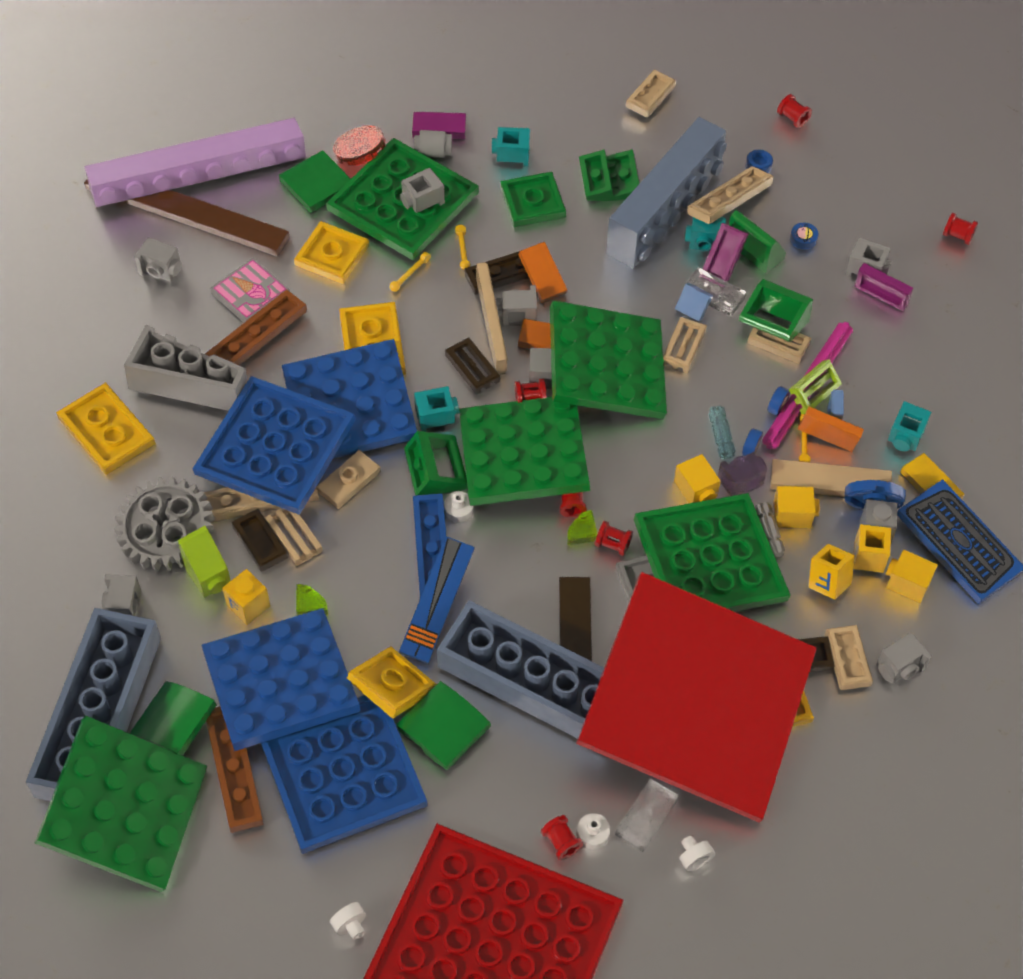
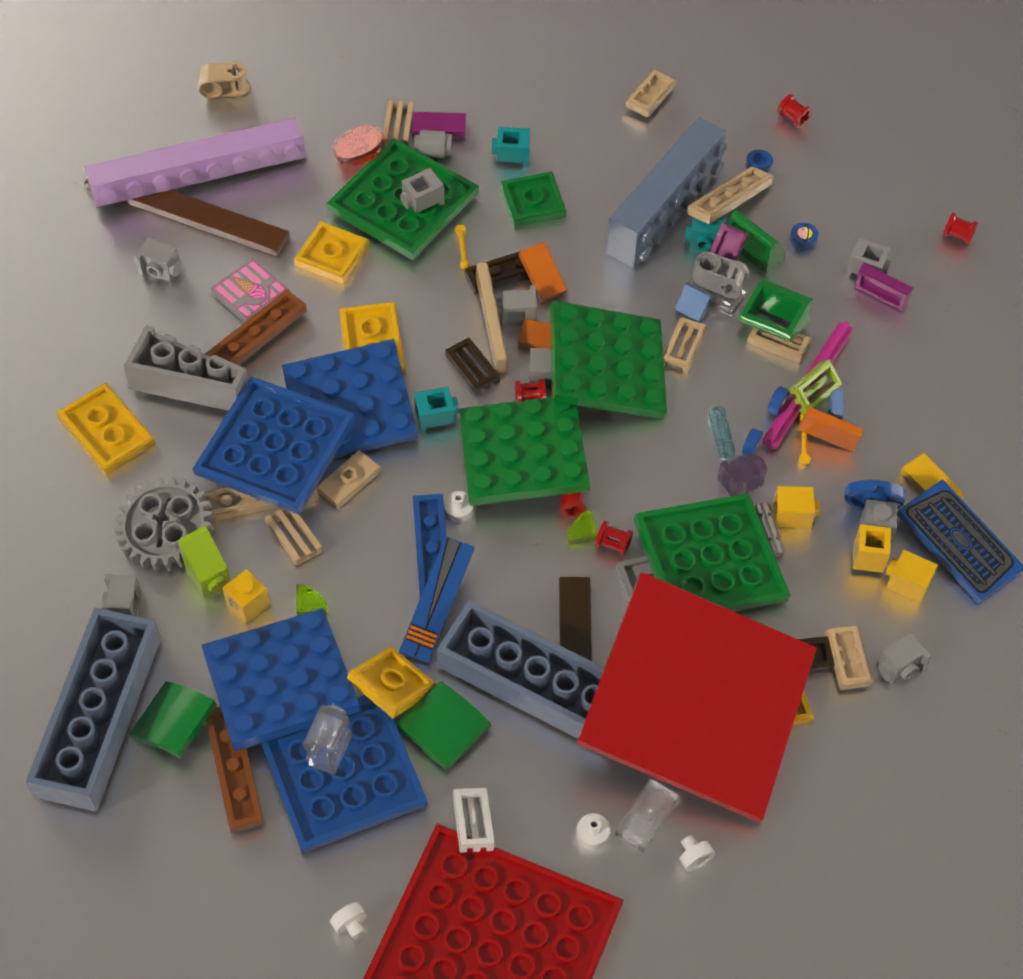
green plate [34,716,207,892] -> none
dark brown tile [231,509,288,572] -> none
green tile [279,150,351,214] -> none
yellow hinge [389,251,431,292] -> none
green tile [404,431,468,495] -> none
red bush [541,815,584,861] -> none
green slope [579,149,640,201] -> none
yellow brick [674,454,721,504] -> none
tan tile [770,459,892,497] -> none
yellow brick [809,544,855,600] -> none
teal brick [888,401,932,451] -> none
none -> tan piece [199,62,251,99]
none -> clear brick [303,705,352,774]
none -> tan tile [382,100,414,146]
none -> white tile [453,788,495,853]
none -> light grey piece [692,252,749,298]

